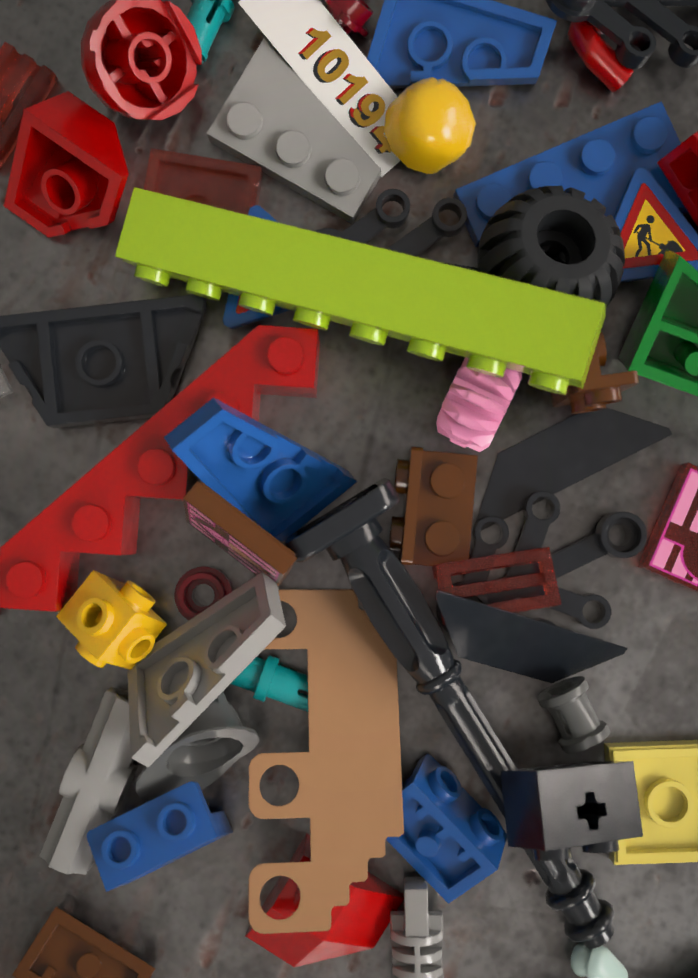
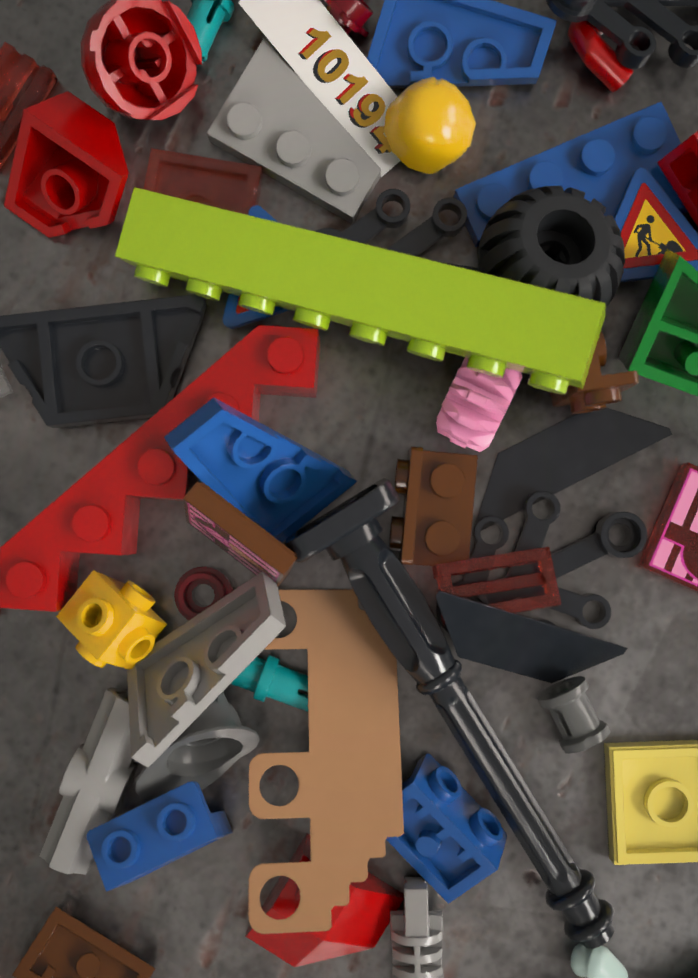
black brick [500,761,643,861] -> none

